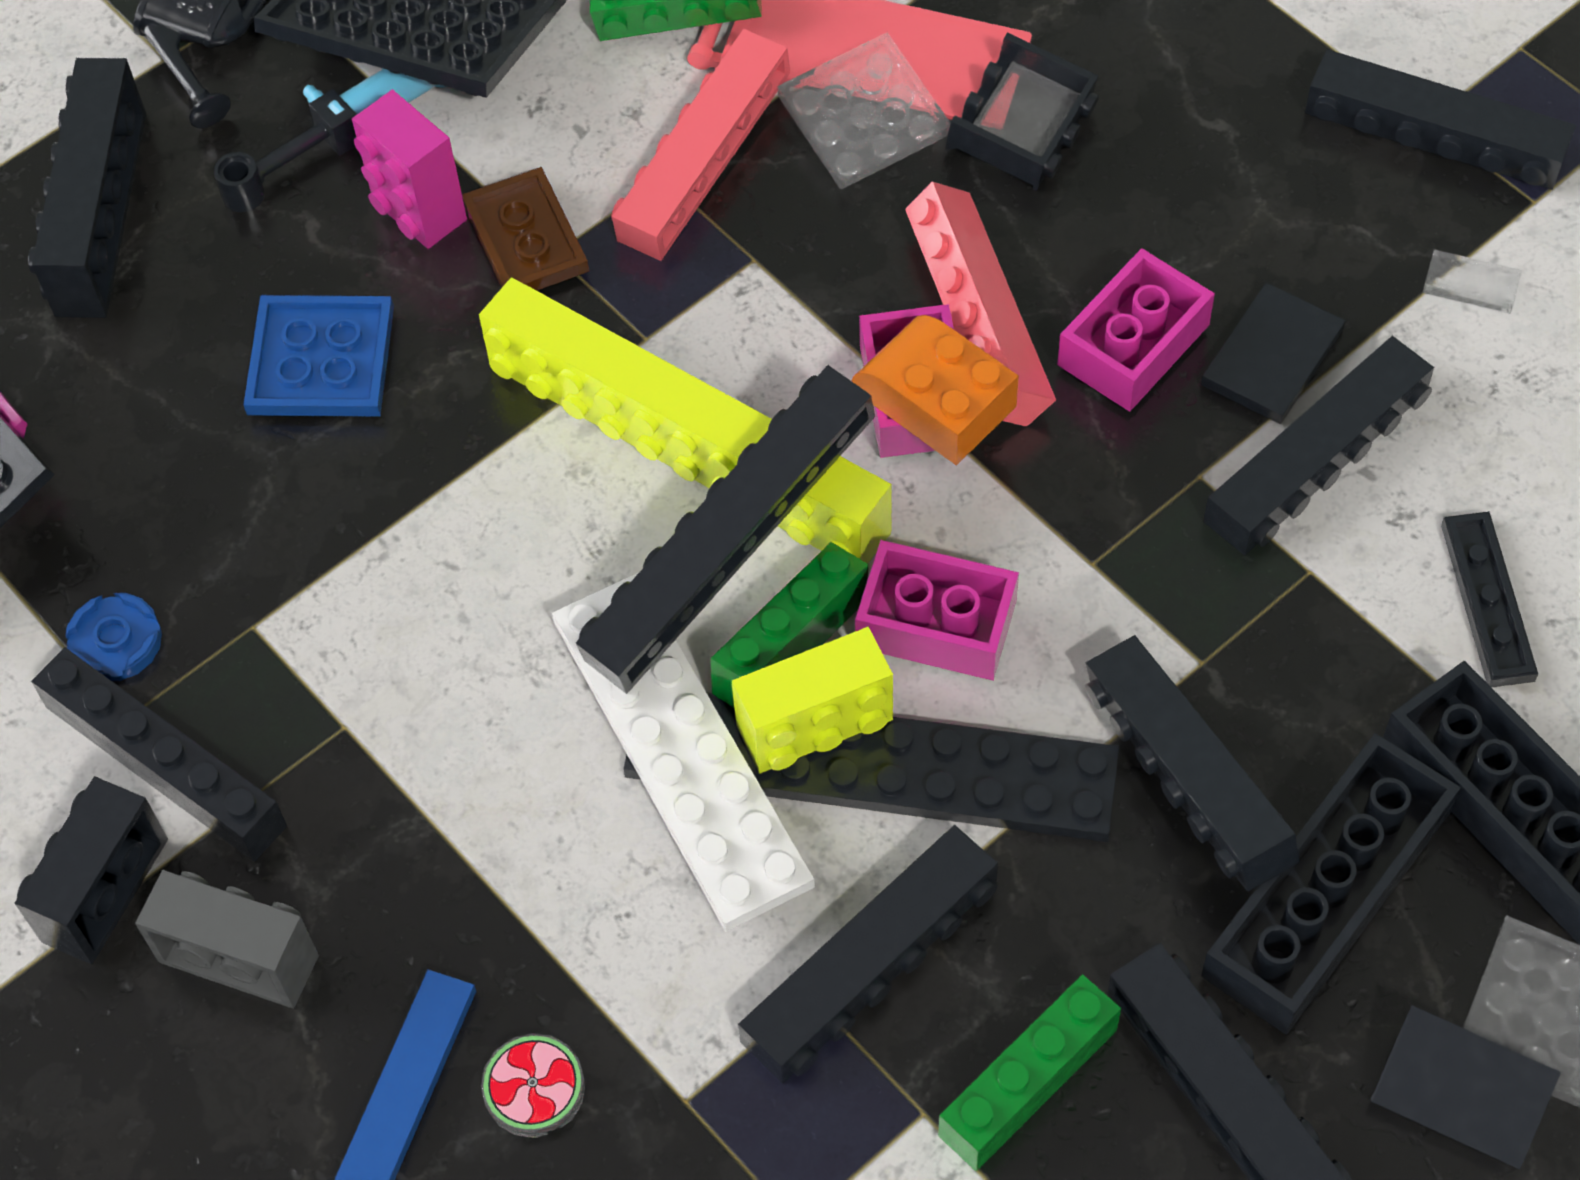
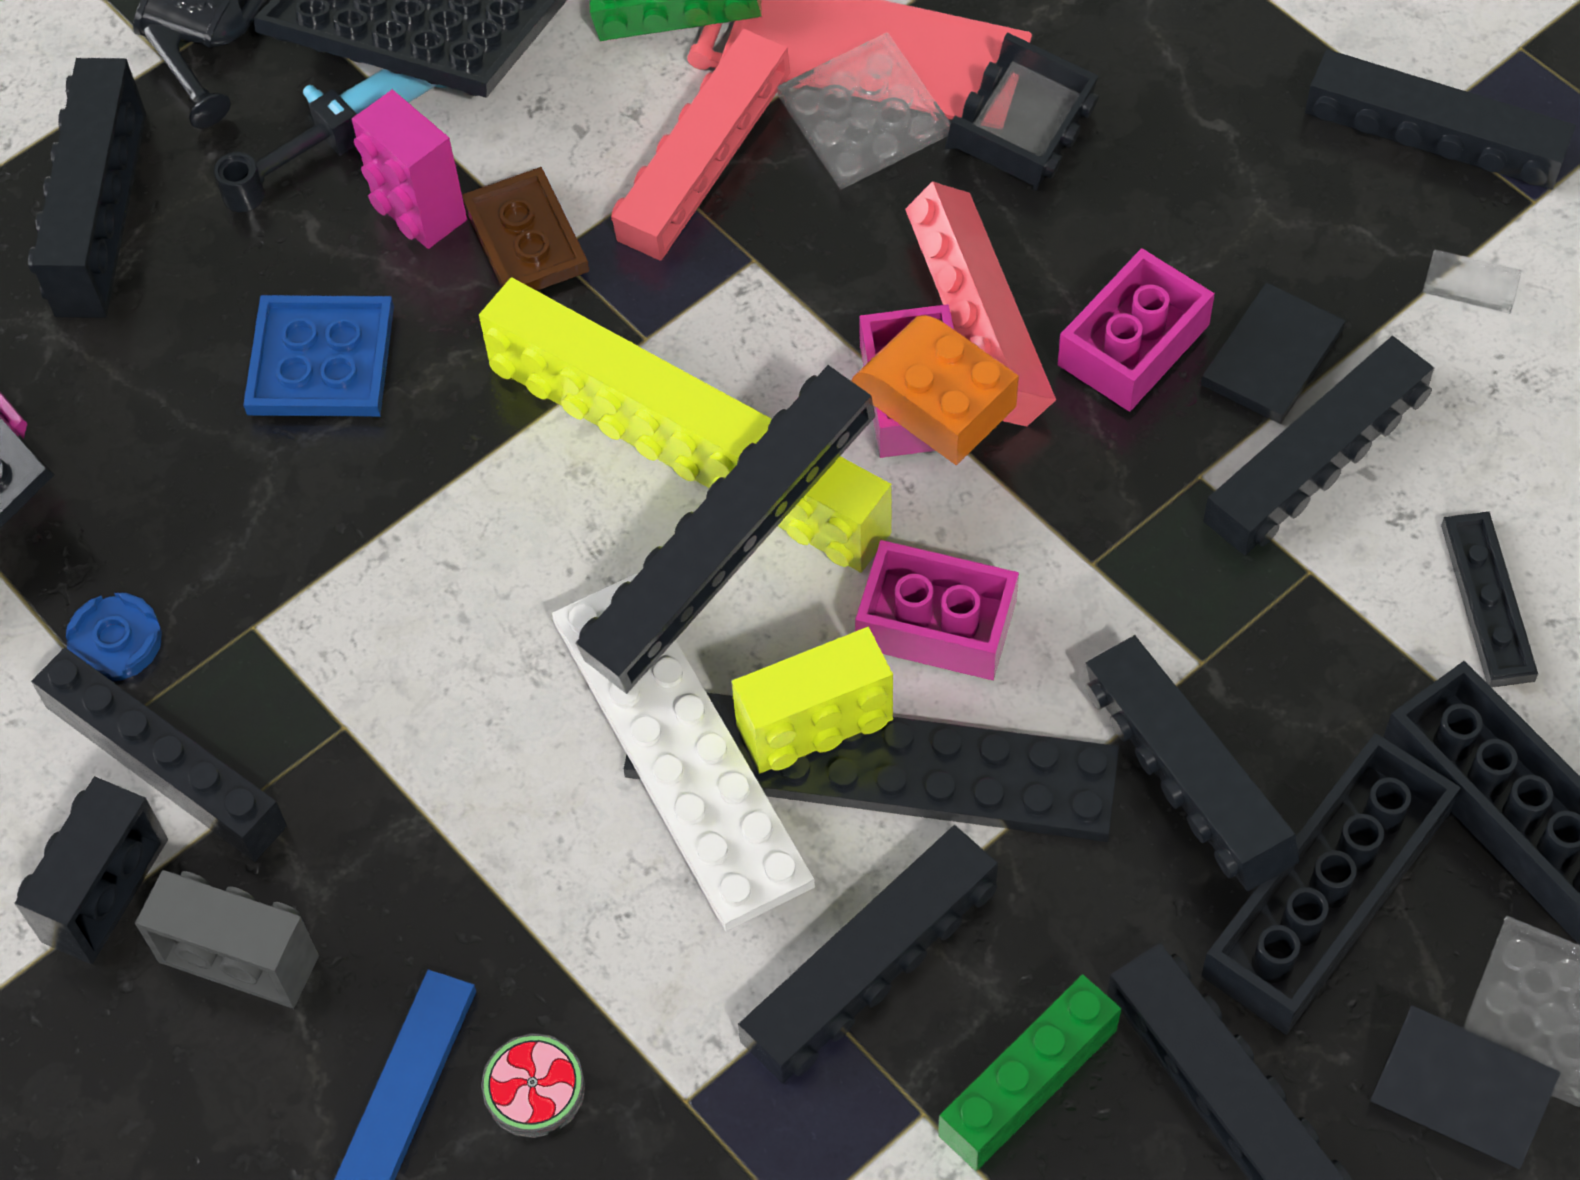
green brick [710,542,869,708] -> none

